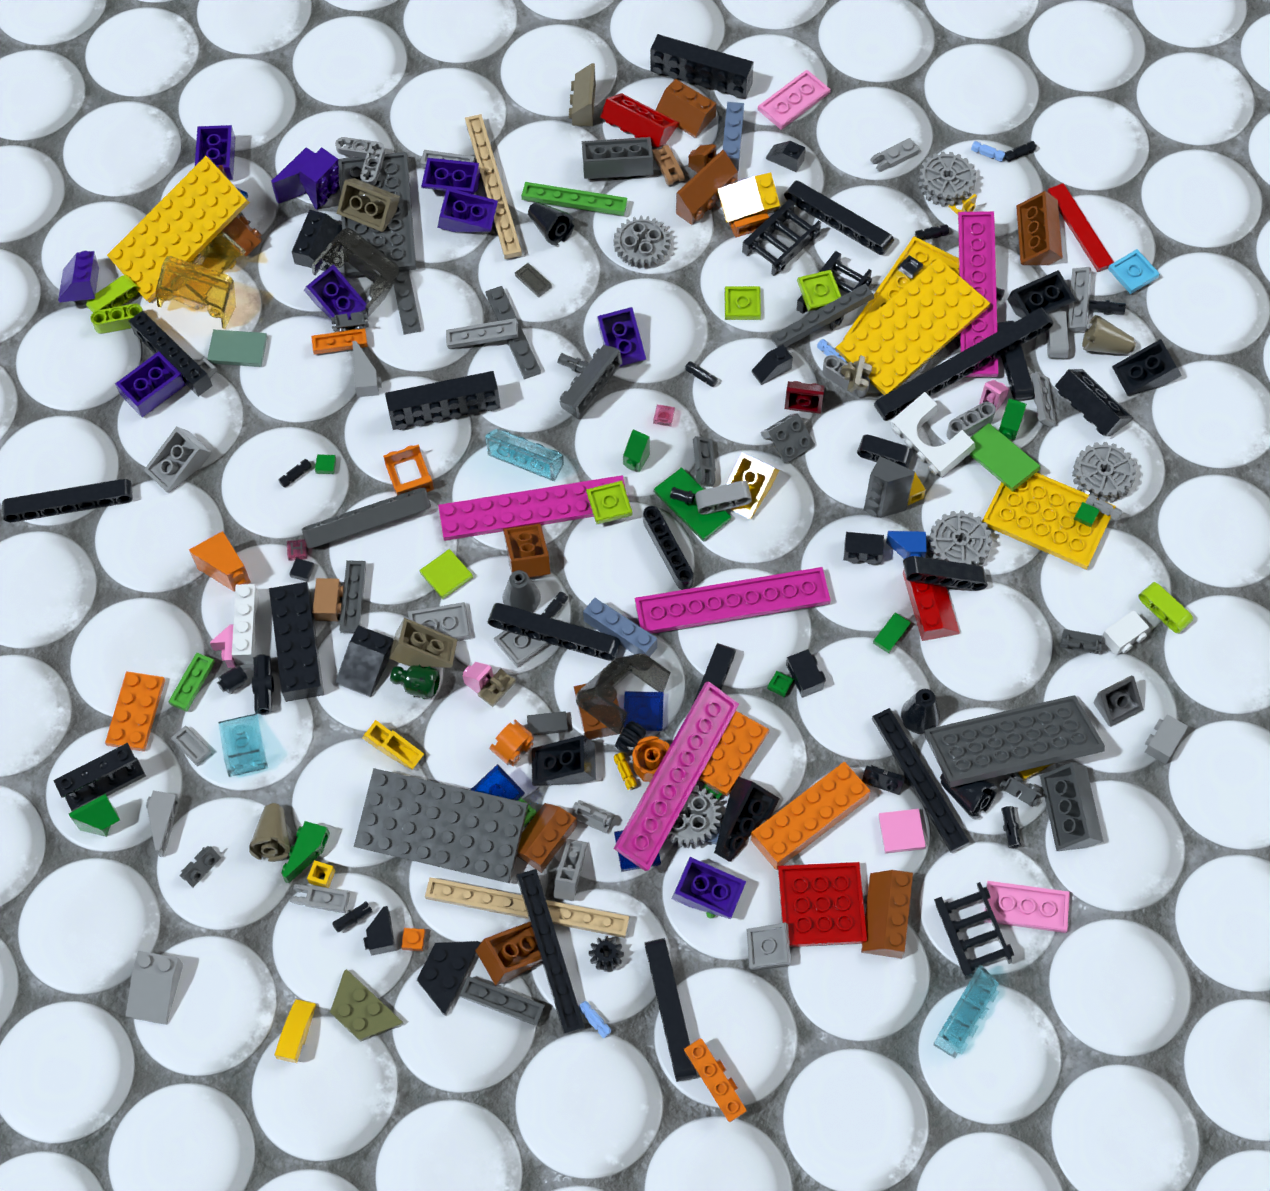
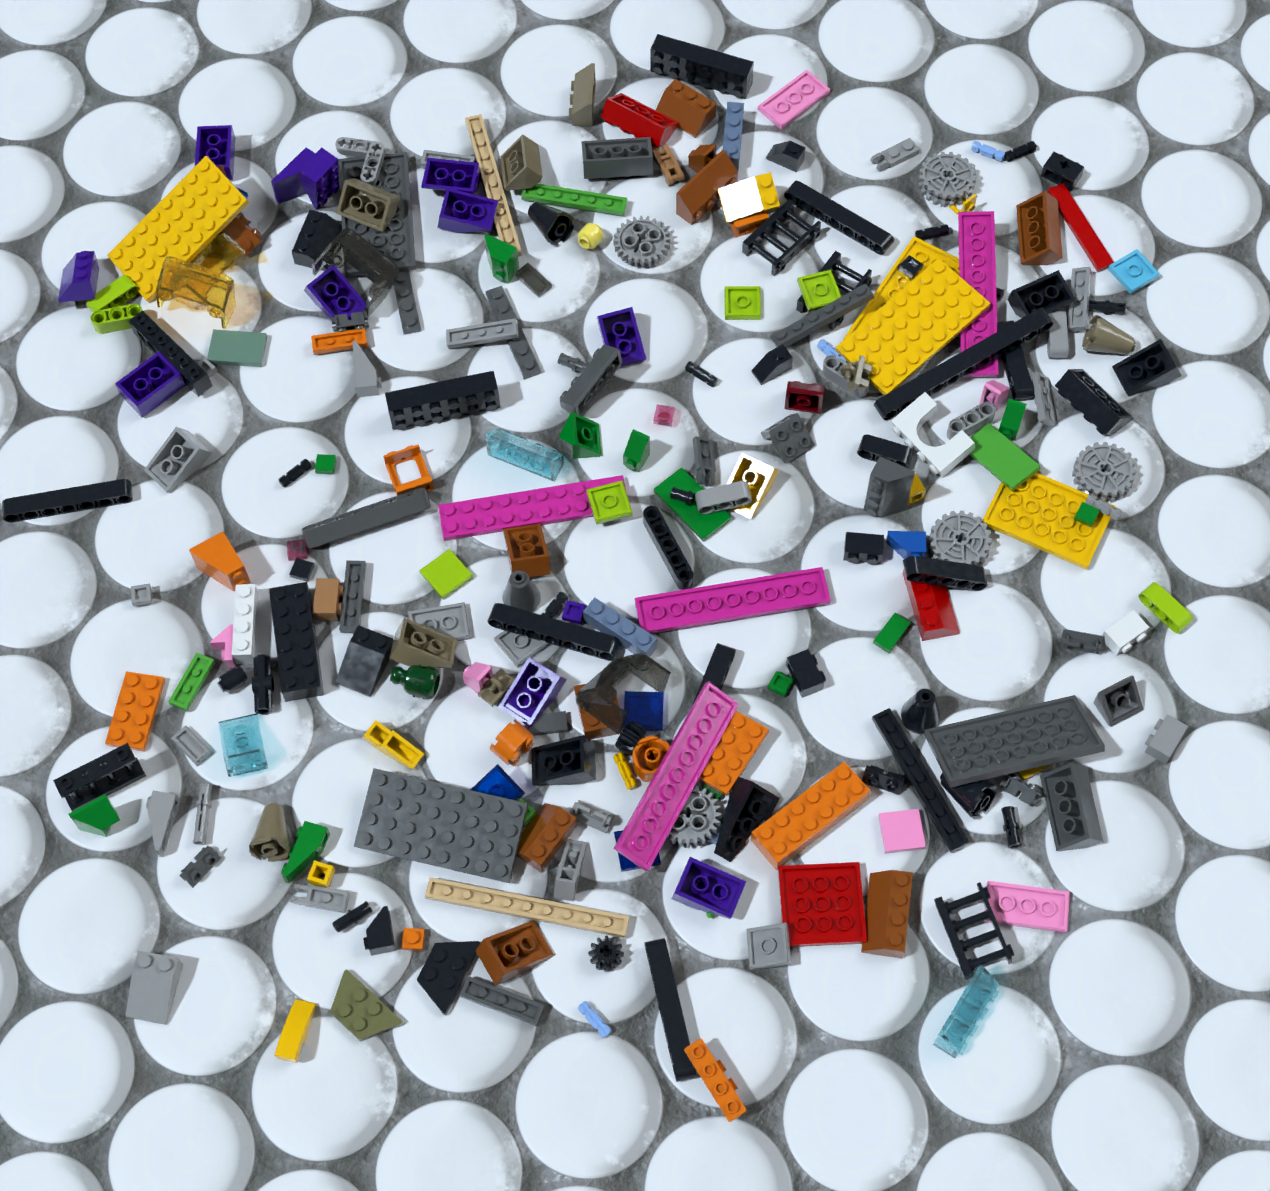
black plate [516,869,585,1035] -> none
none -> light grey plate [131,583,153,607]
none -> light grey pin [193,784,213,845]
none -> green slope [484,234,519,284]
none -> dark purple slope [498,657,567,728]
none -> dark tan slope [500,134,543,191]
none -> green slope [559,412,602,459]
none -> dark purple plate [562,600,586,625]
none -> light yellow head [578,223,604,249]
none -> black brick [1041,151,1084,191]

